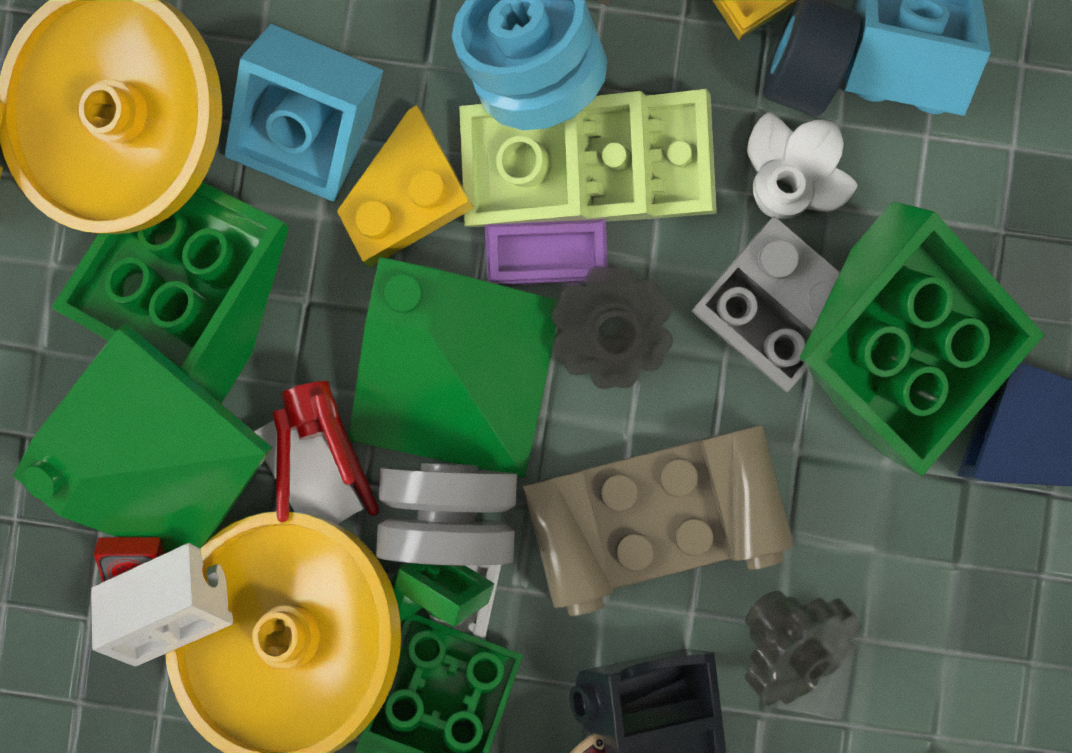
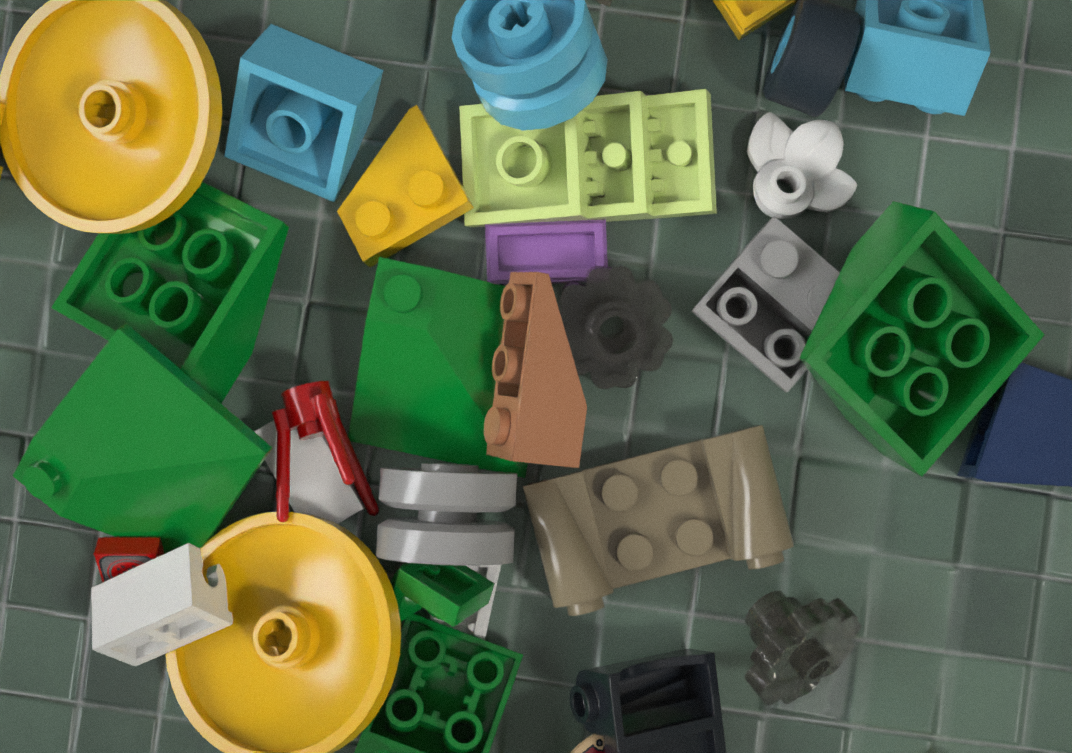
none -> nougat slope [484,272,587,468]

